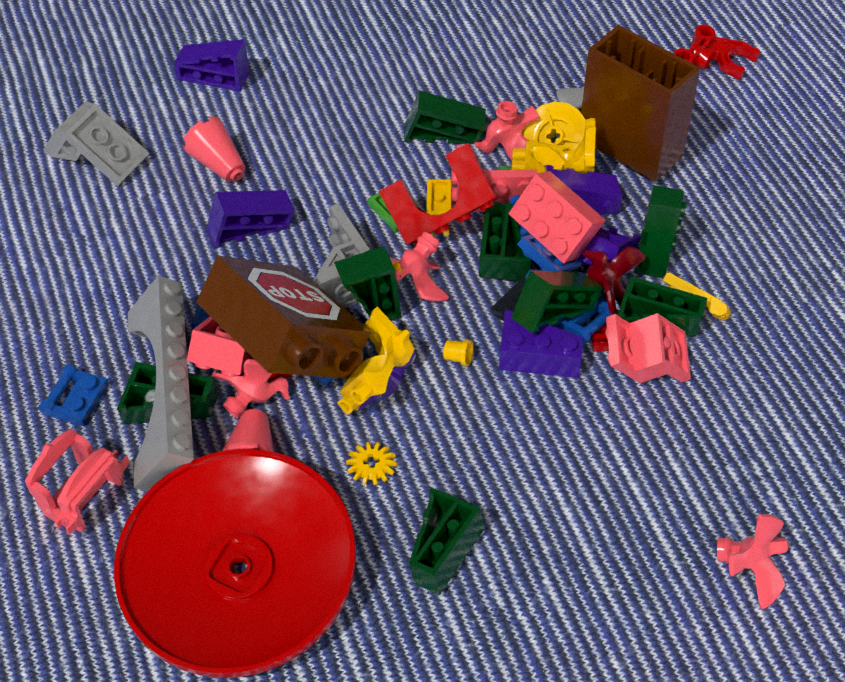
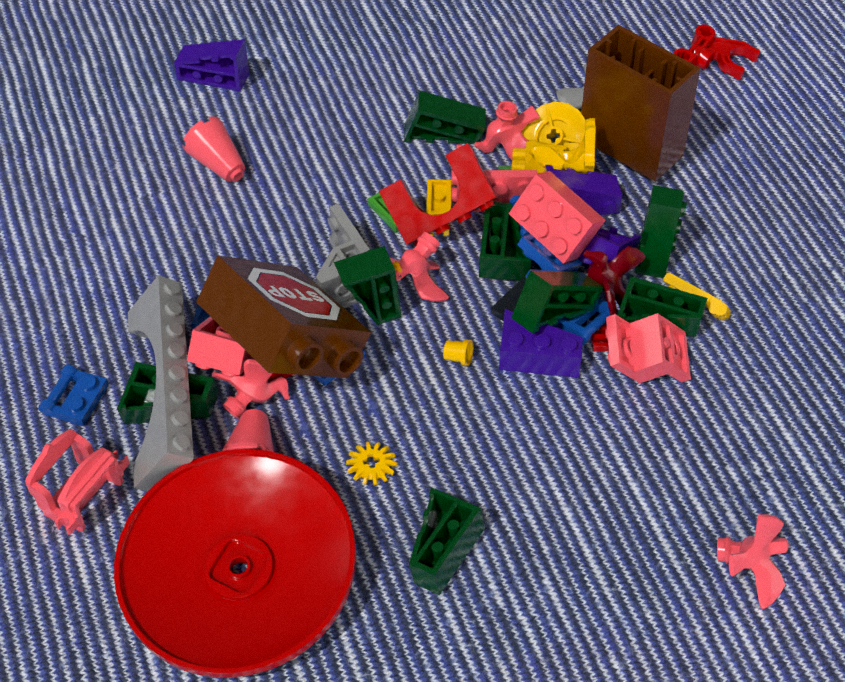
light grey bracket [44,102,150,186] -> none
dark purple wedge [206,190,295,249] -> none
yellow hips [337,307,416,414] -> none

